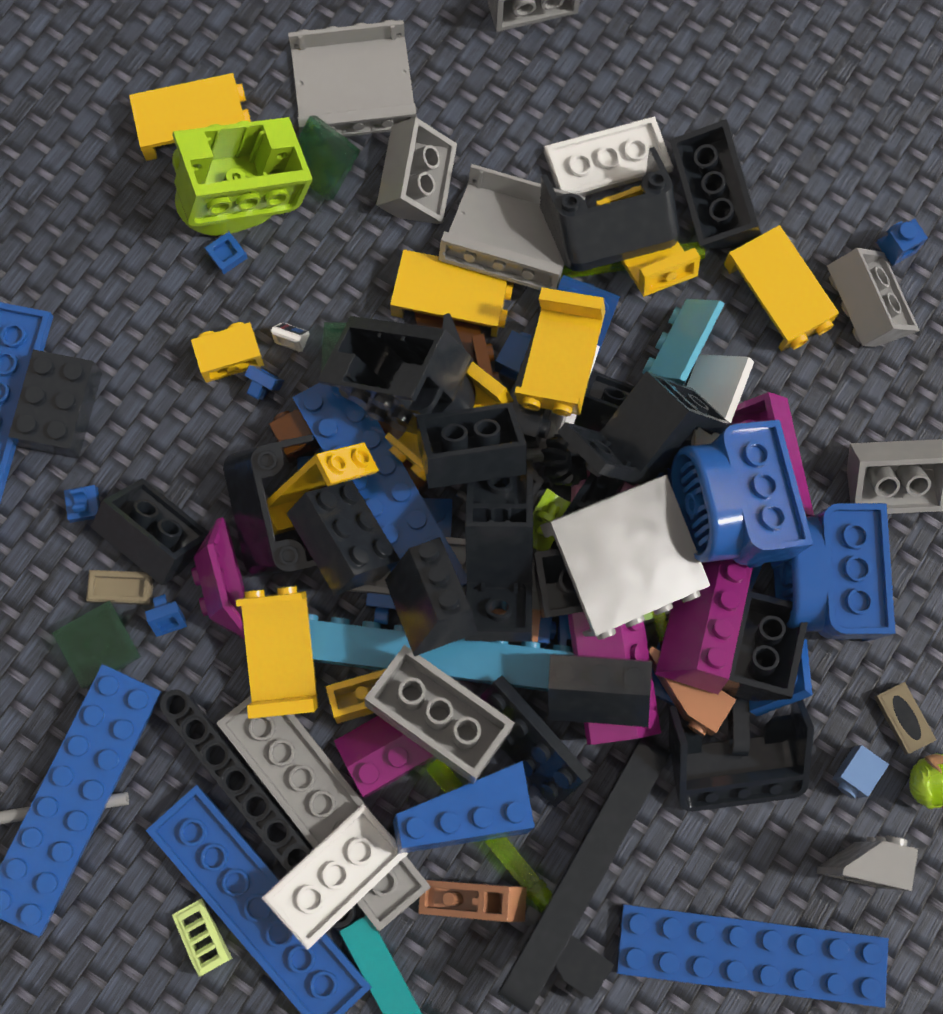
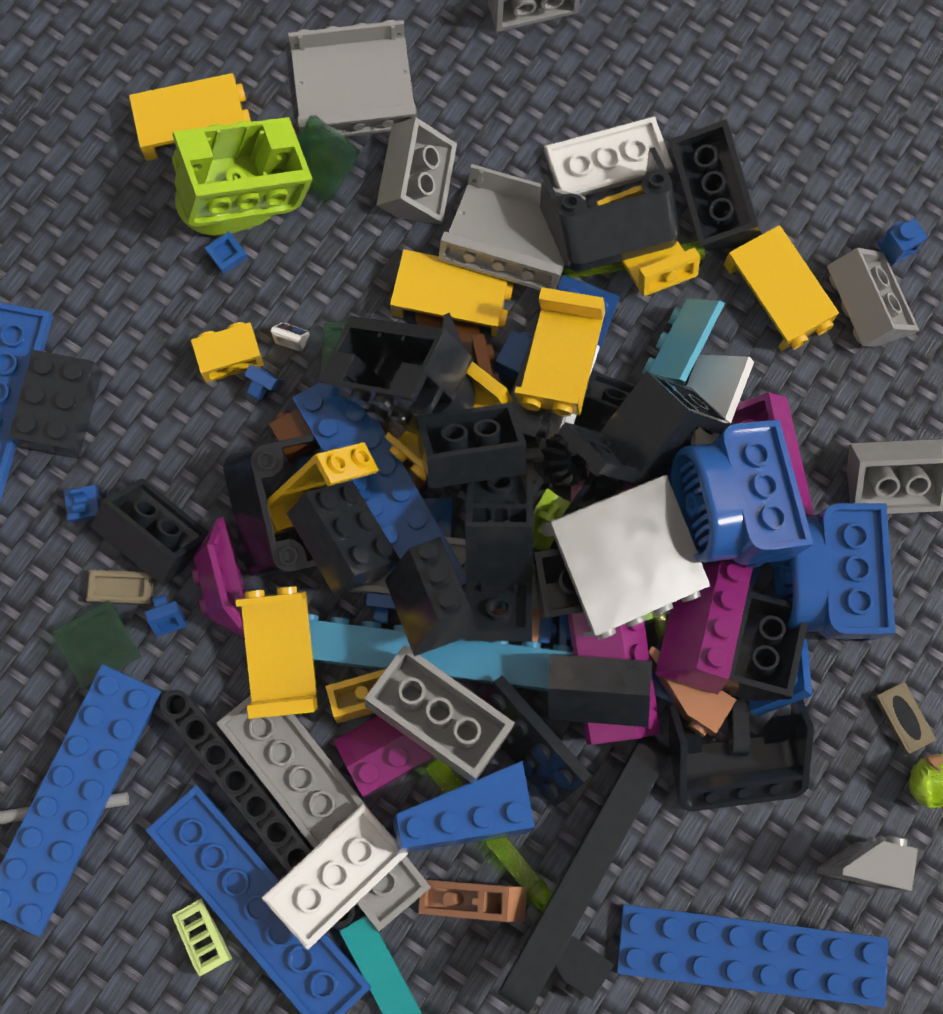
medium blue brick [832,745,889,799] -> none

